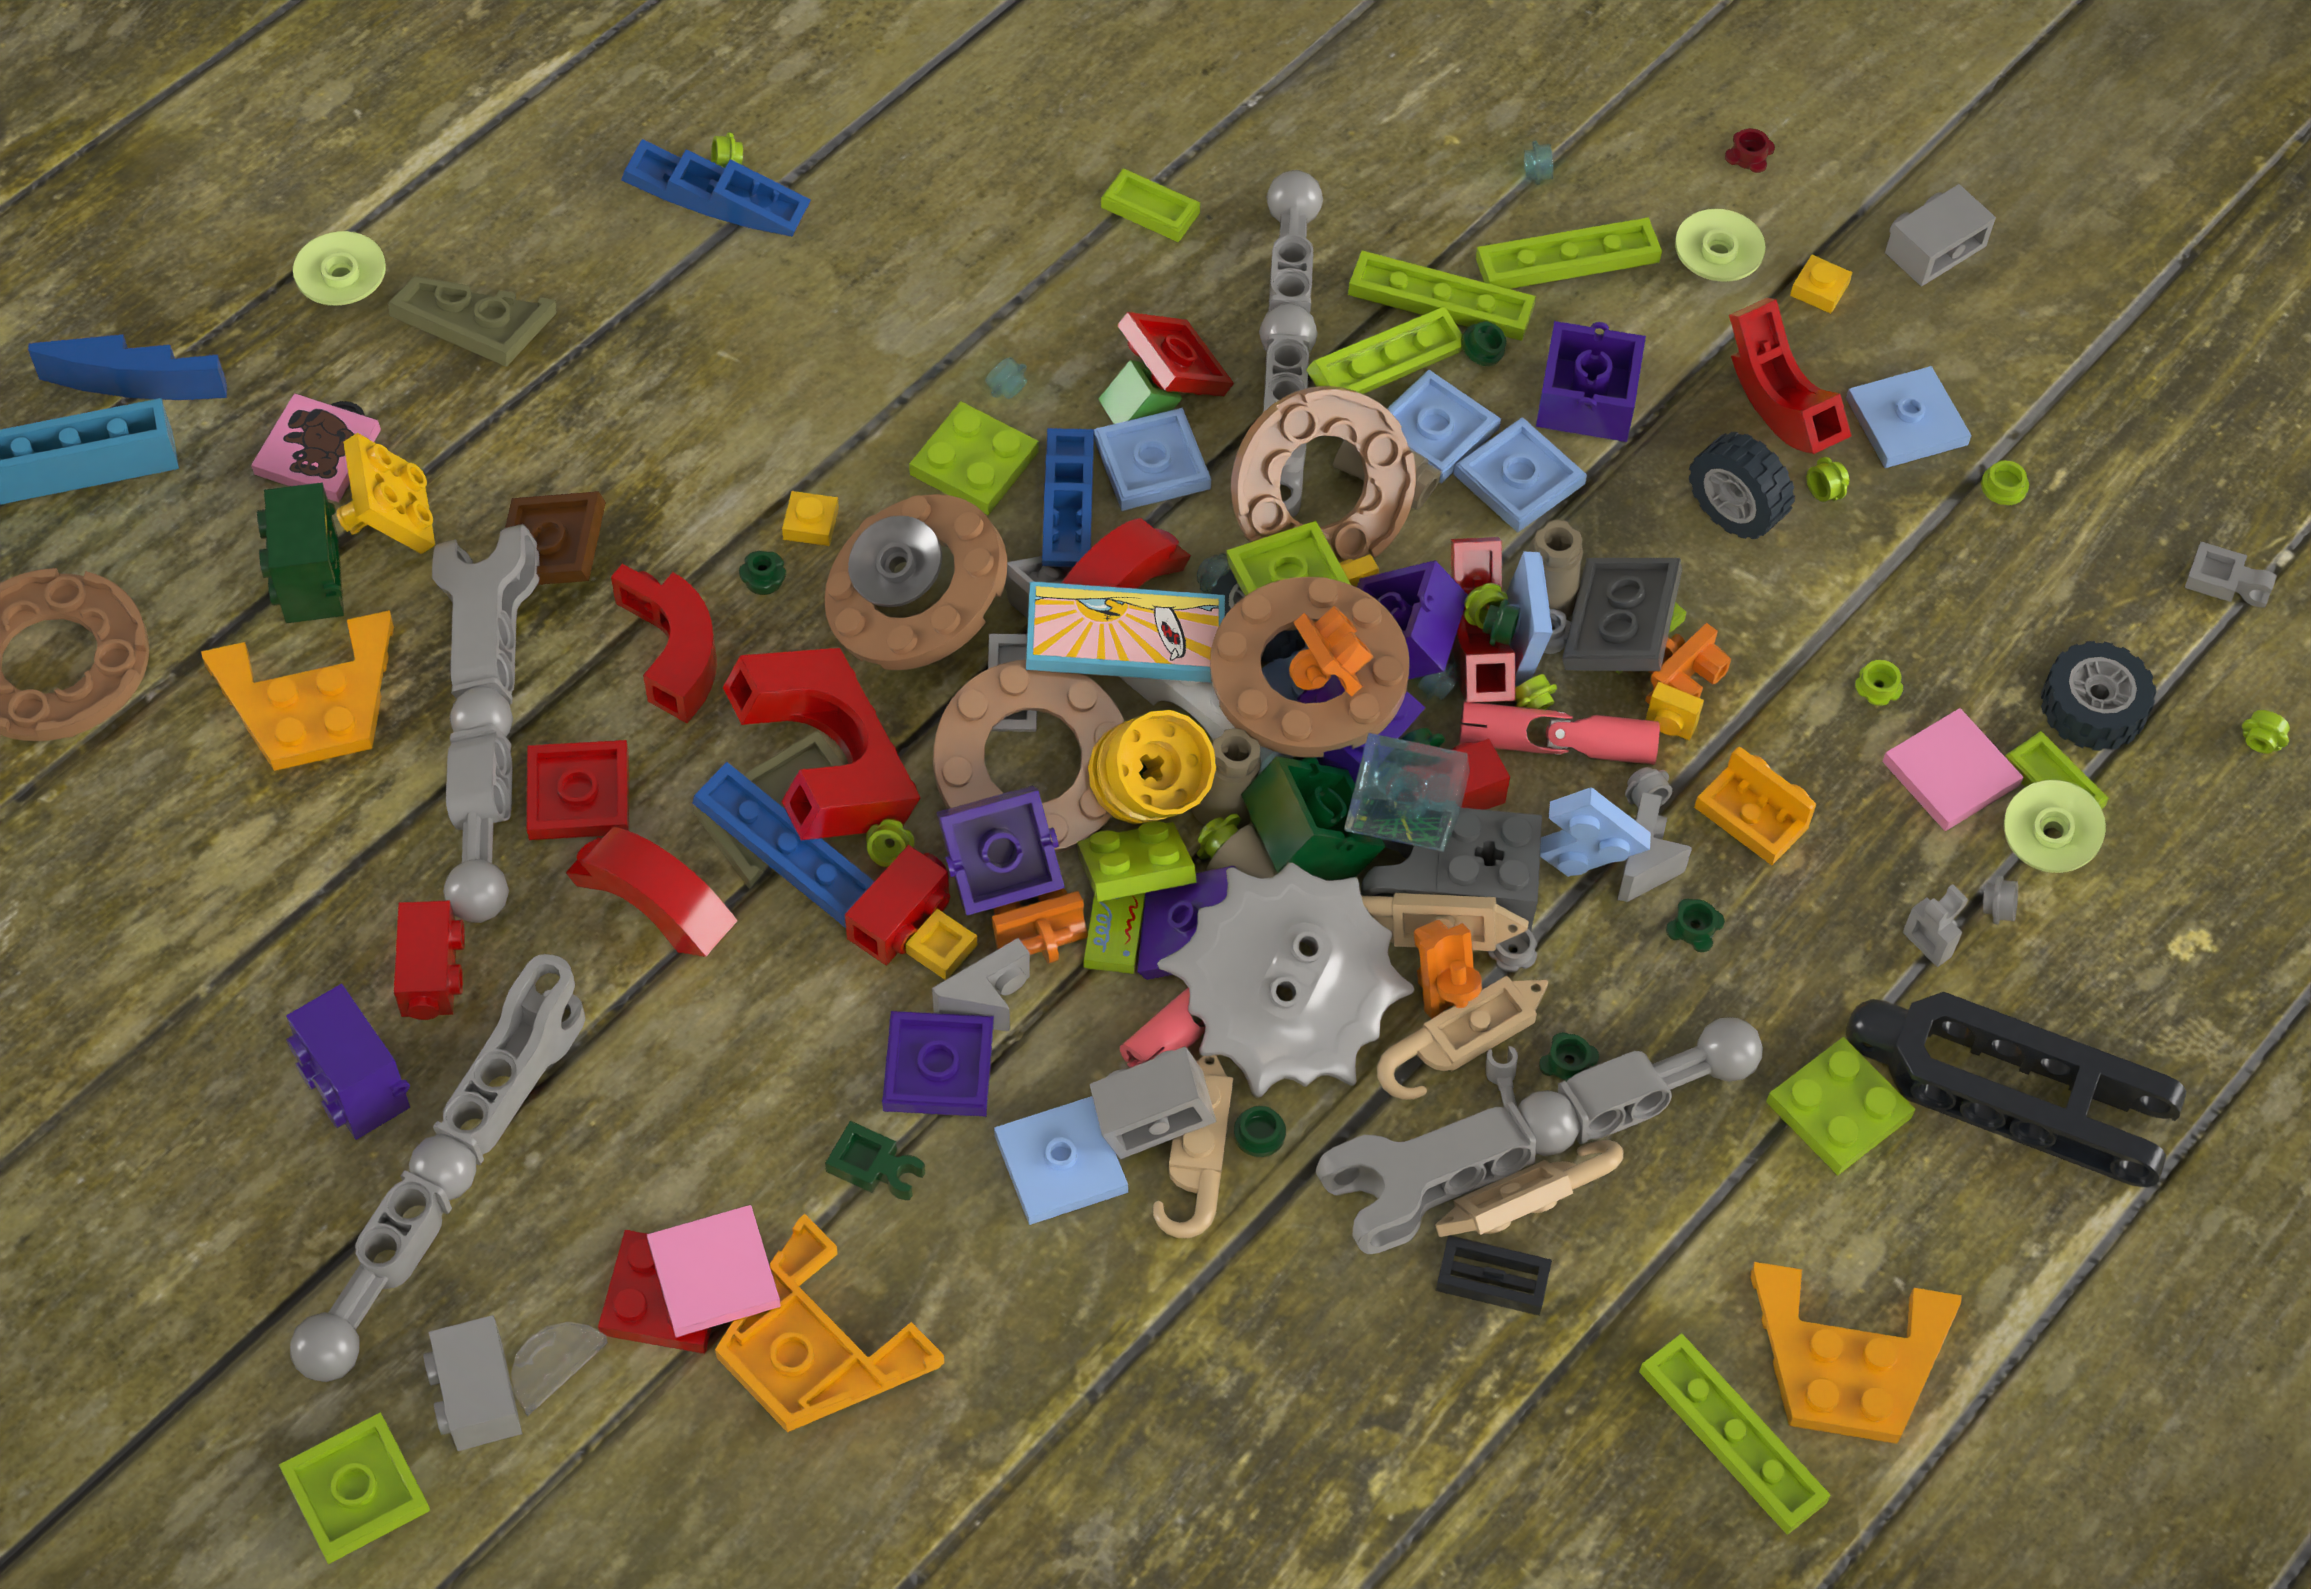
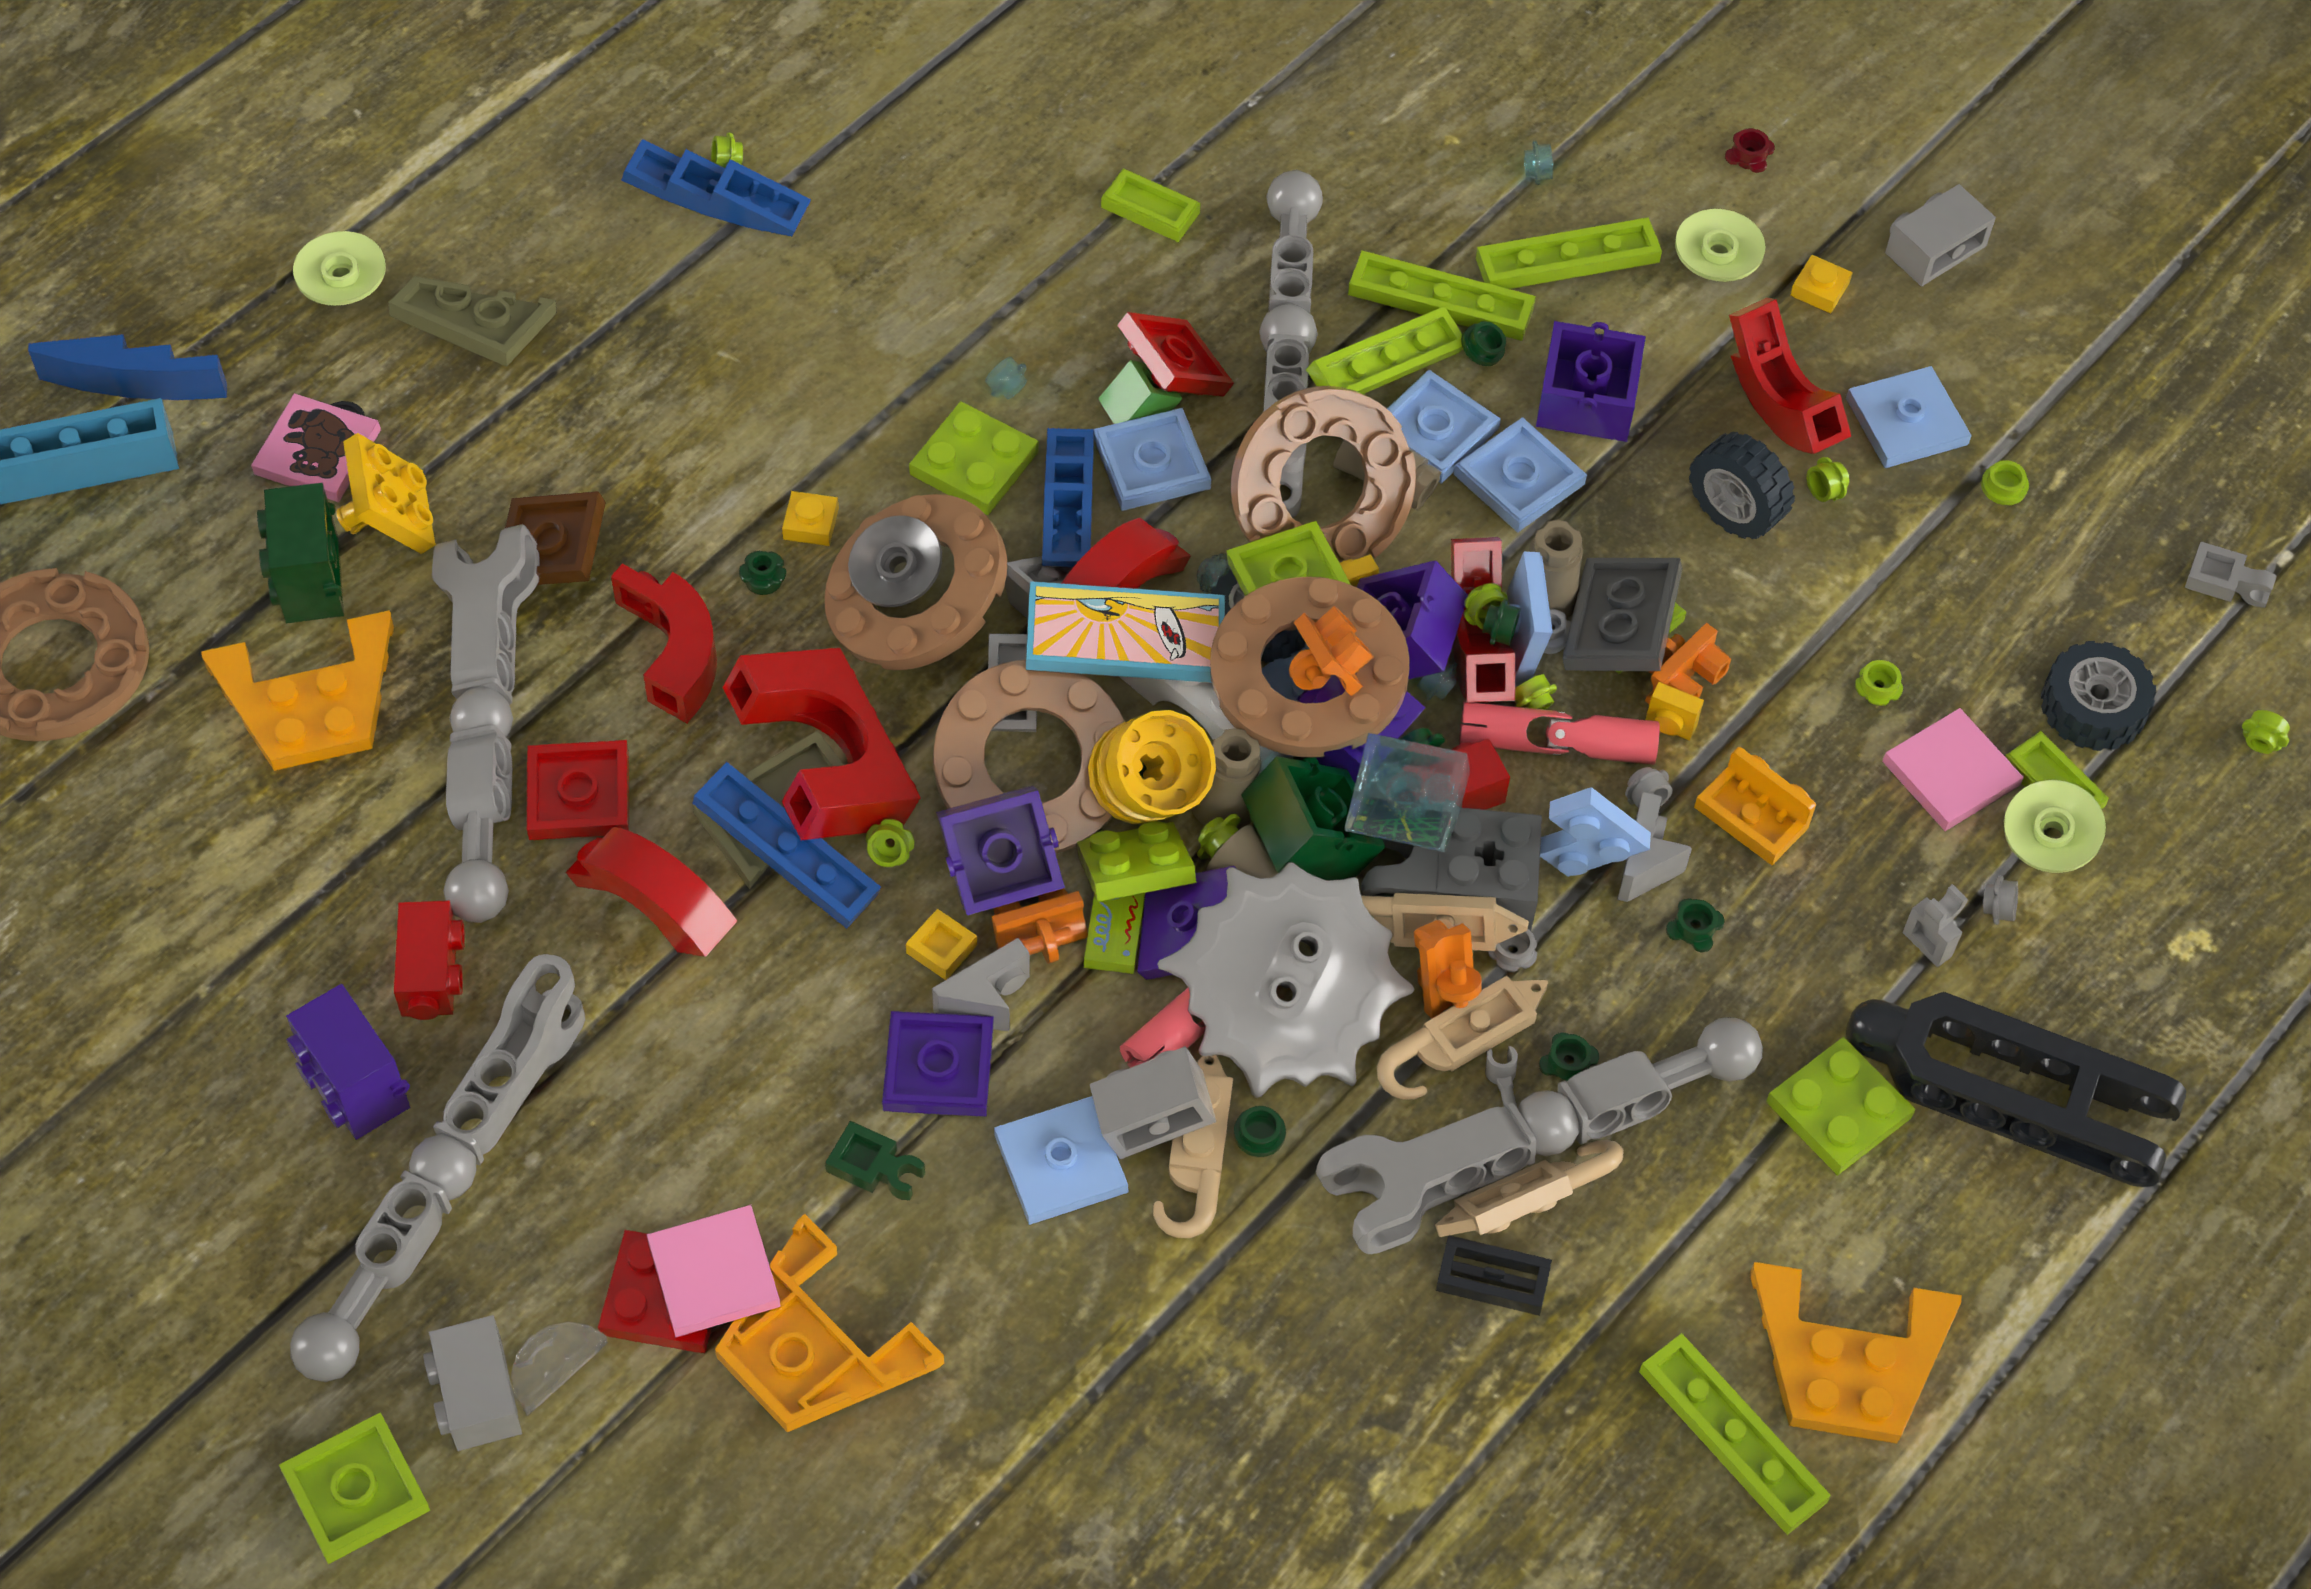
red brick [845,845,950,966] -> none

